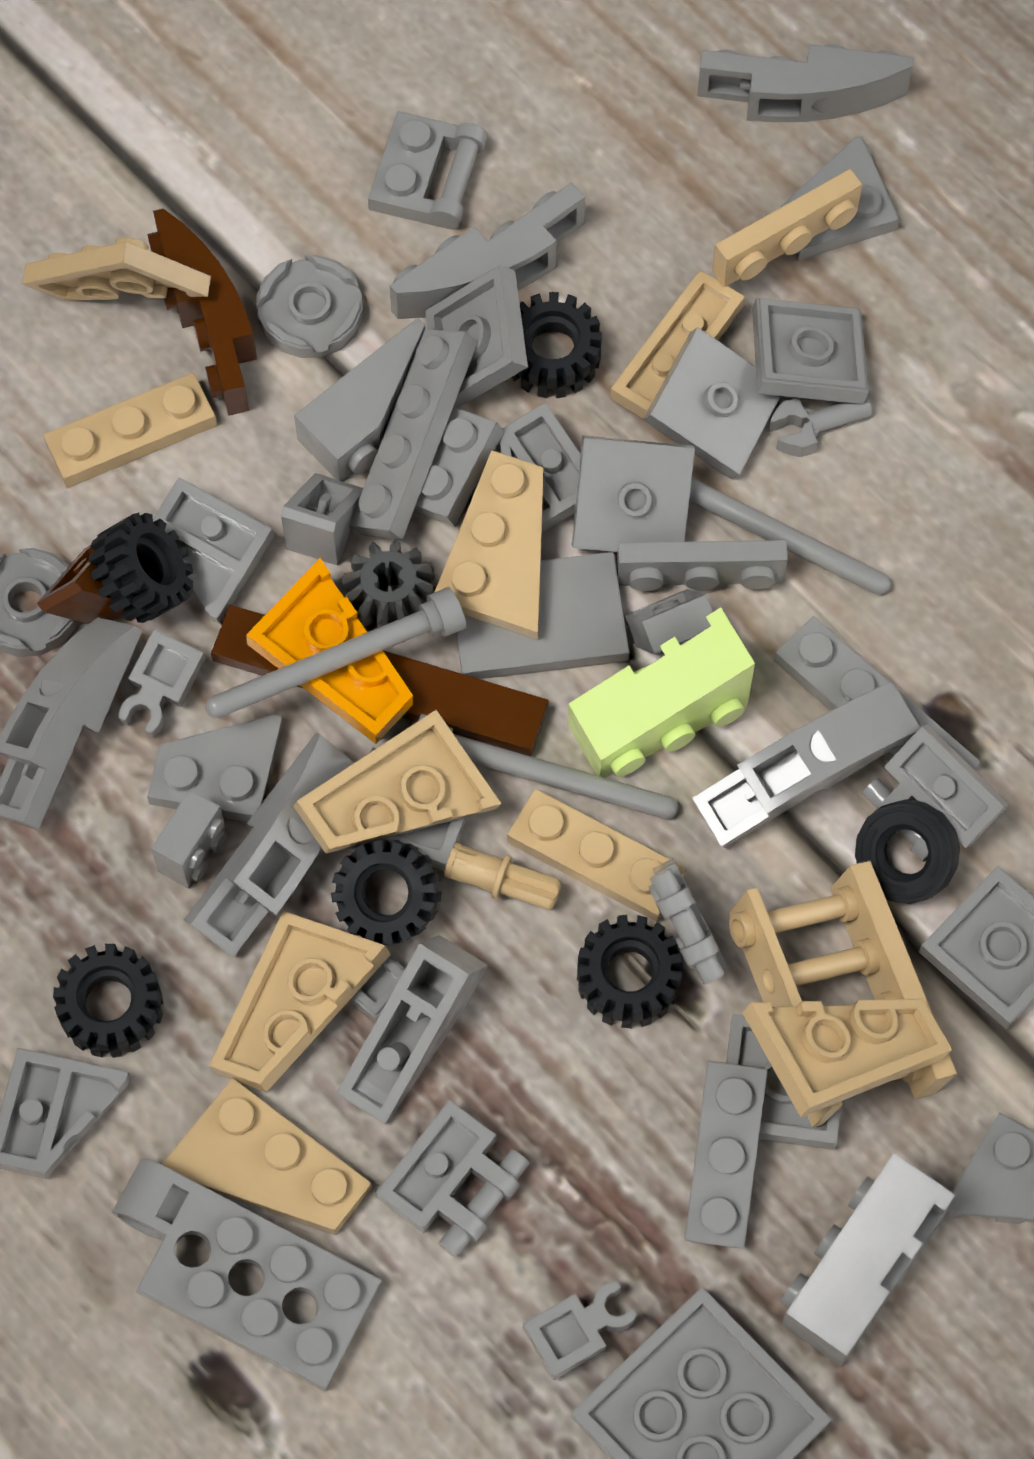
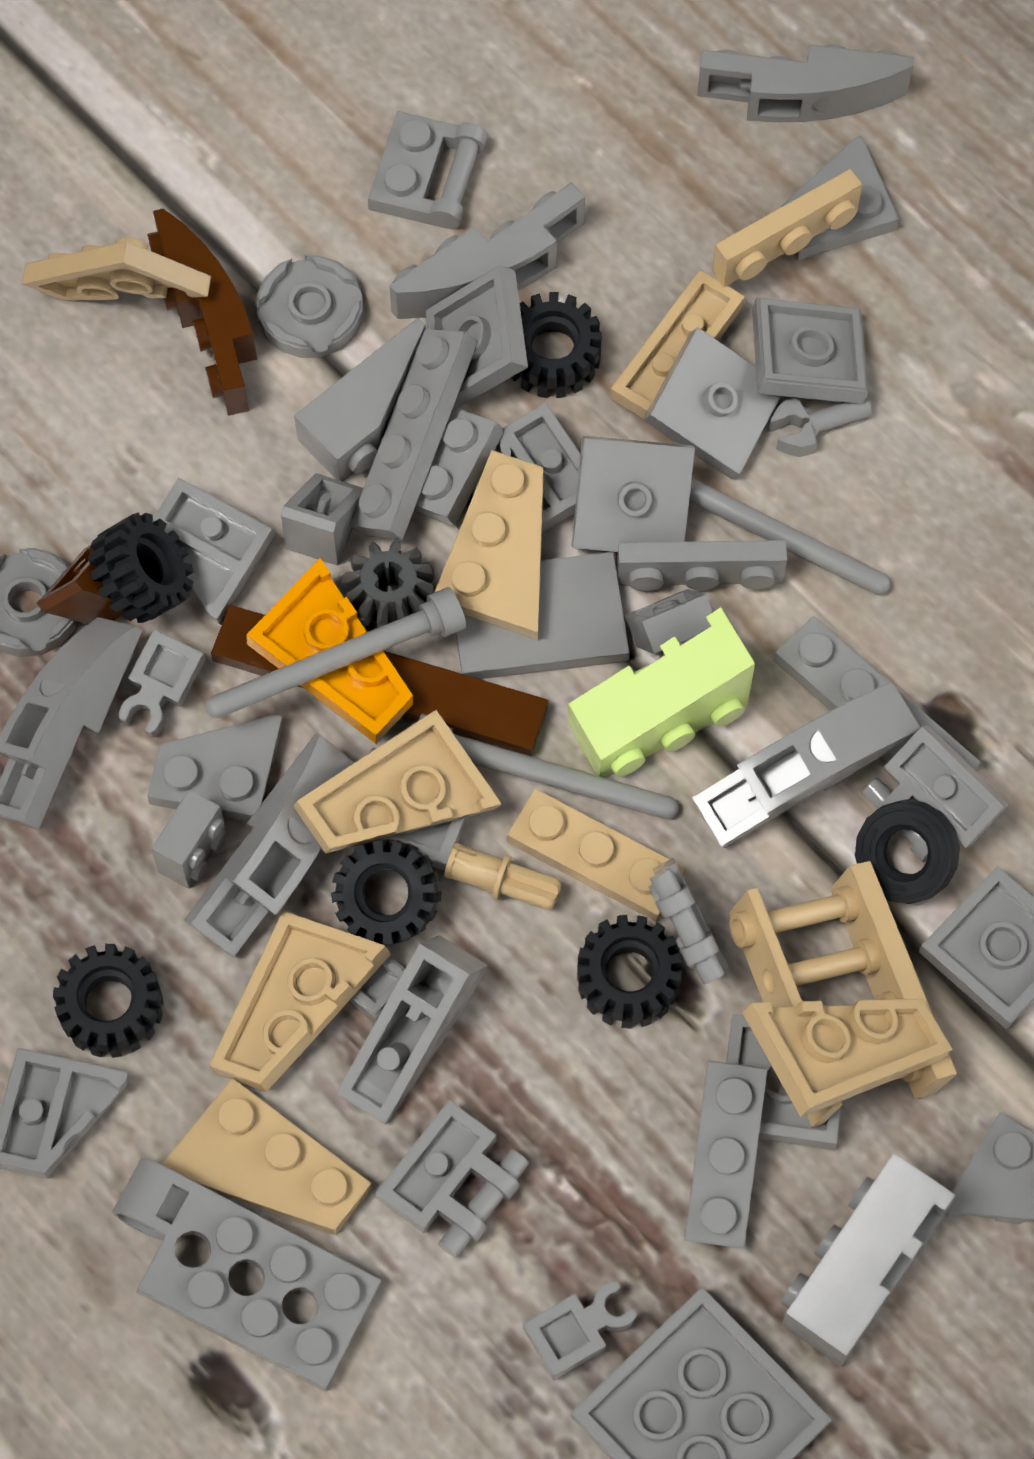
tan plate [43,372,217,488] -> none

